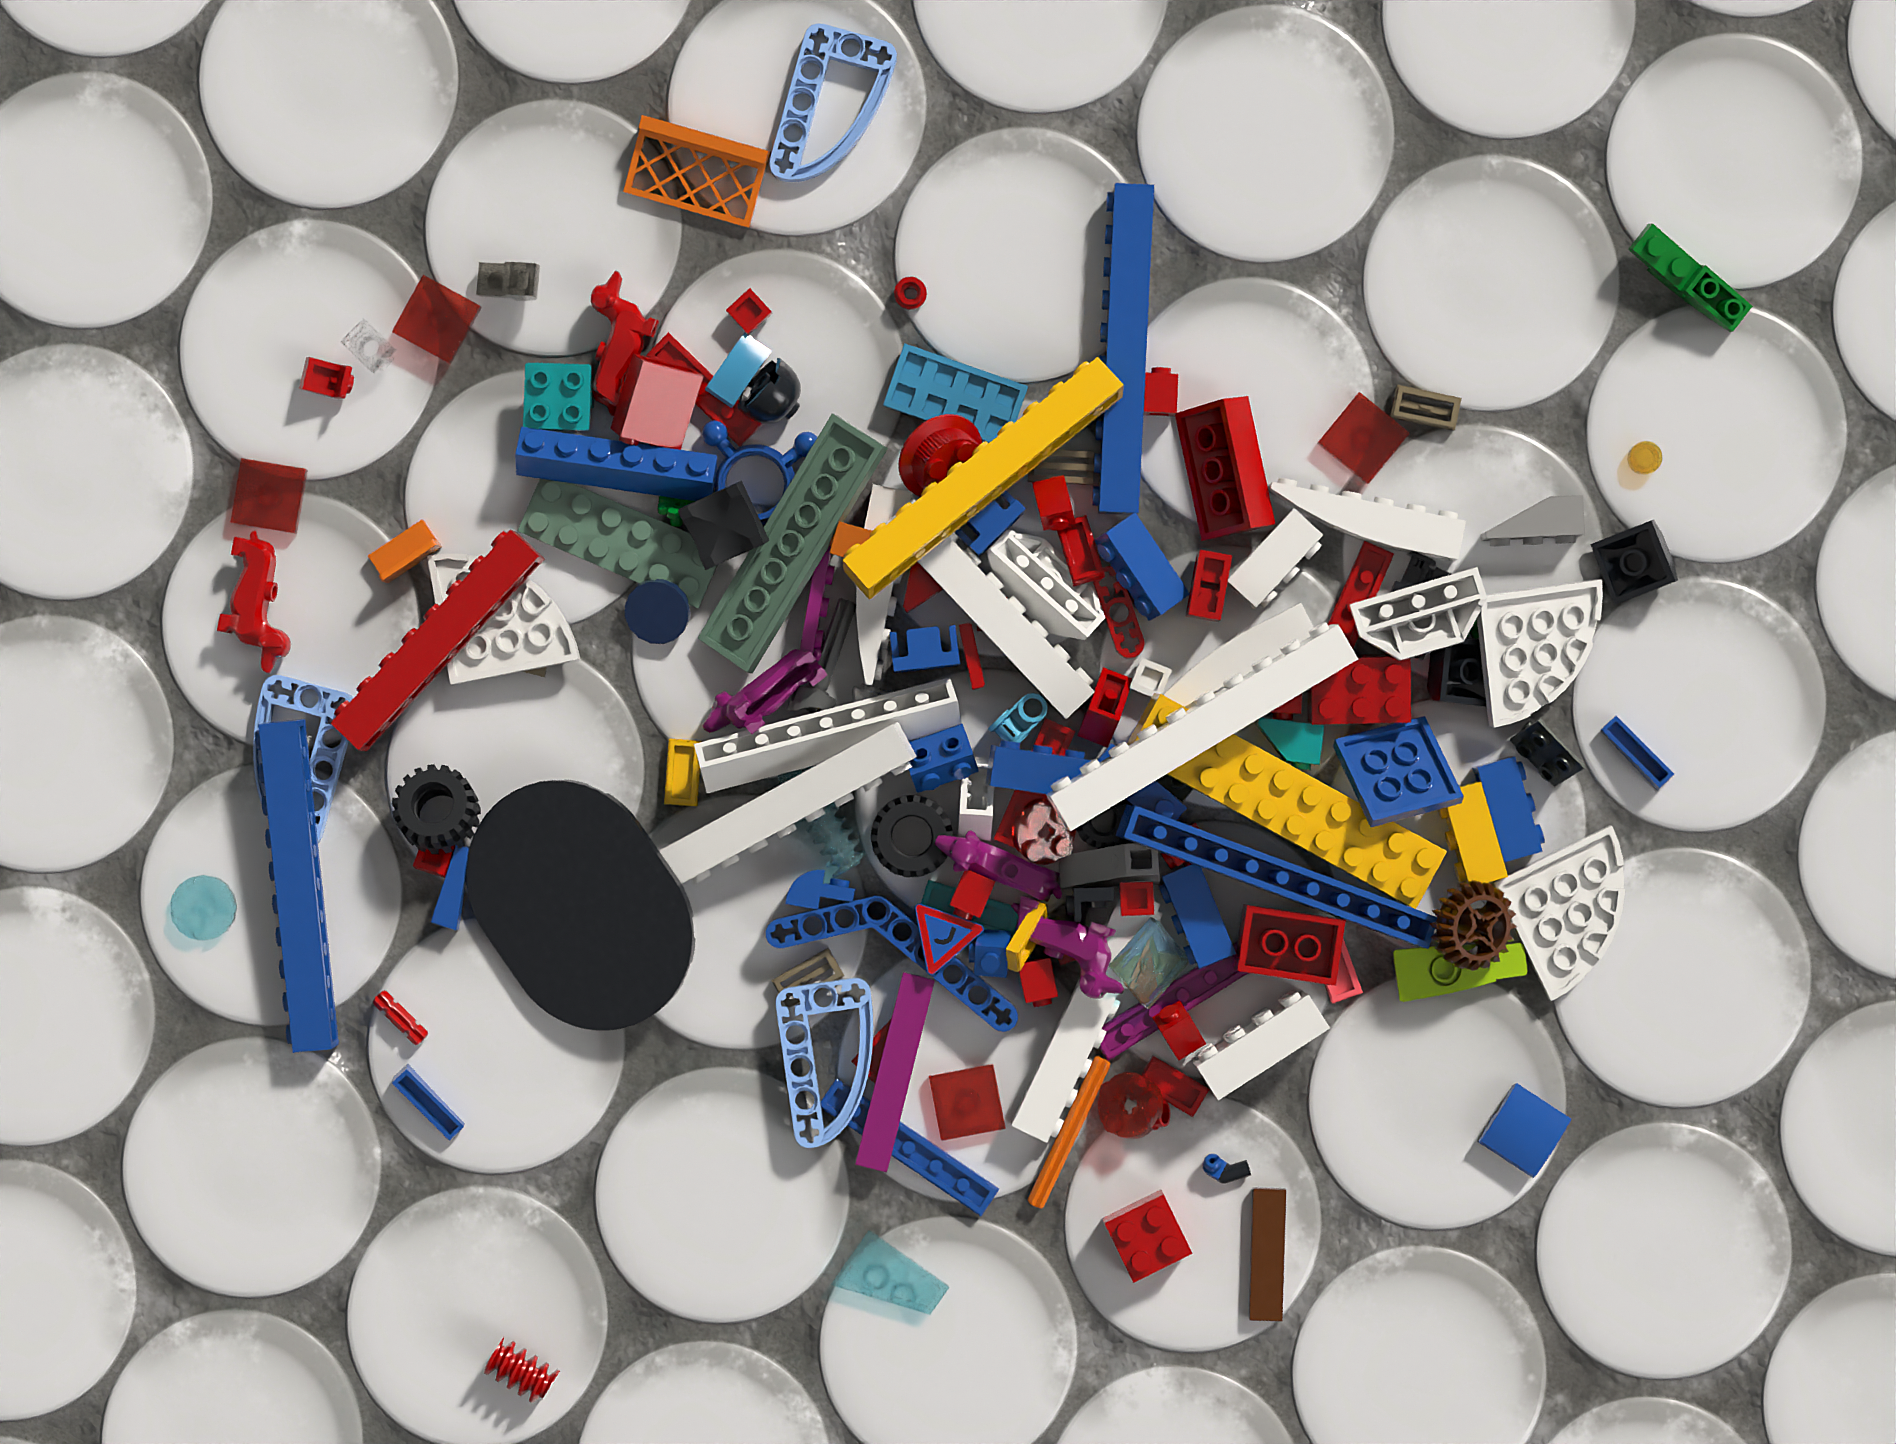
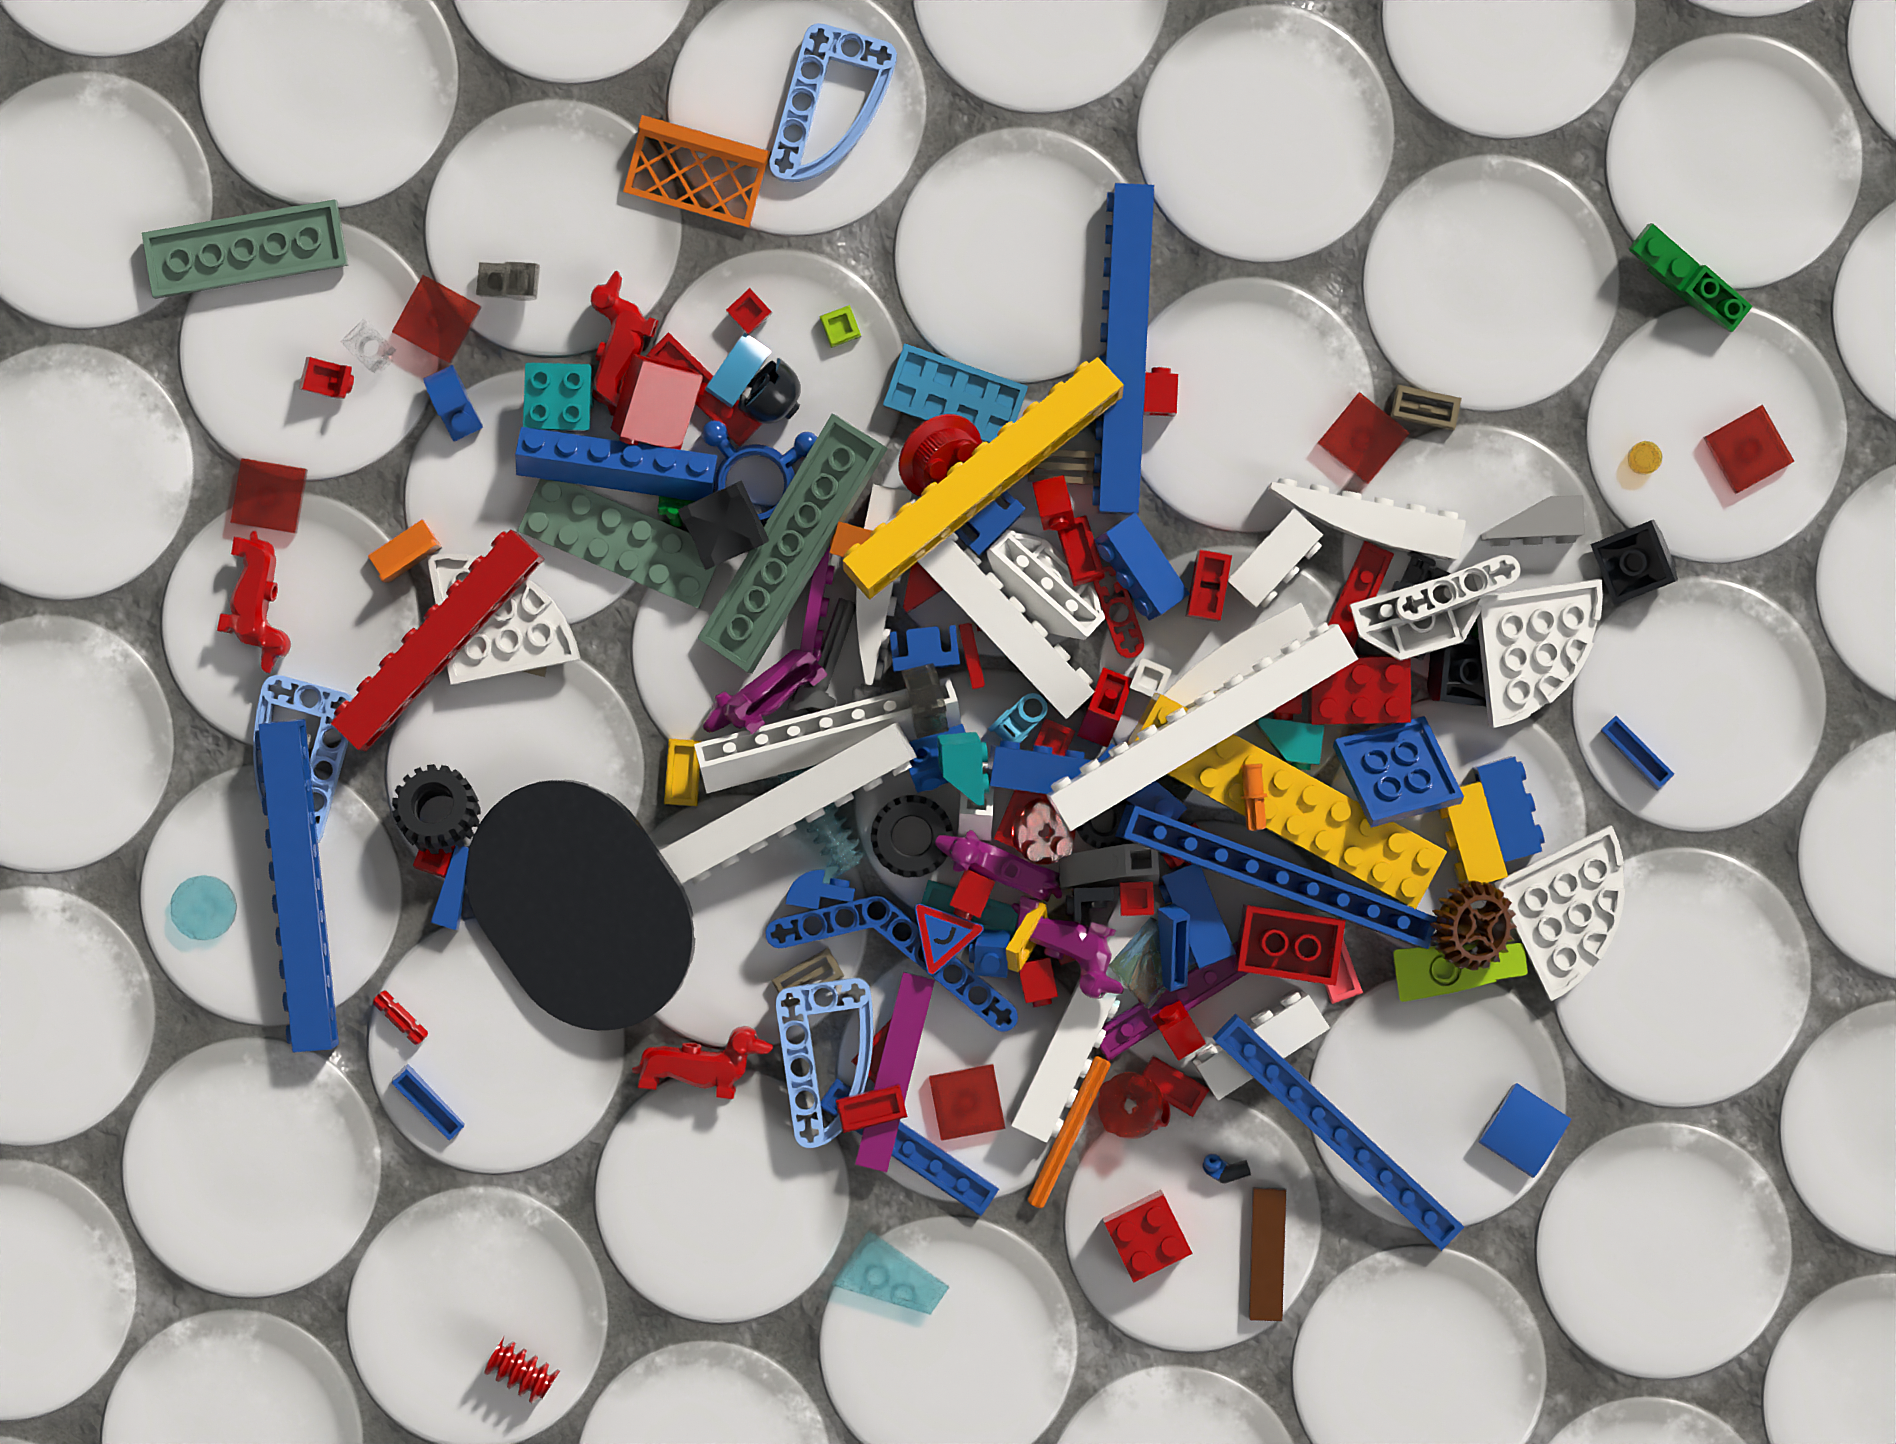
dark blue tile [625,579,690,644] -> none
red plate [894,277,927,310] -> none
red slope [1175,396,1275,541] -> none
pearl dark grey hinge [1509,719,1586,787] -> none
none -> sand green plate [141,199,349,299]
none -> blue brick [423,365,483,442]
none -> red animal [632,1026,774,1099]
none -> lime tile [819,305,862,348]
none -> red tile [835,1084,908,1133]
none -> clear smoke brick [901,663,949,739]
none -> teal slope [937,732,989,806]
none -> blue piece [1158,903,1190,992]
none -> blue plate [1212,1013,1464,1251]
none -> orange axle [1240,763,1267,831]
none -> white beam [1395,555,1521,623]
none -> clear red plate [1703,405,1795,494]

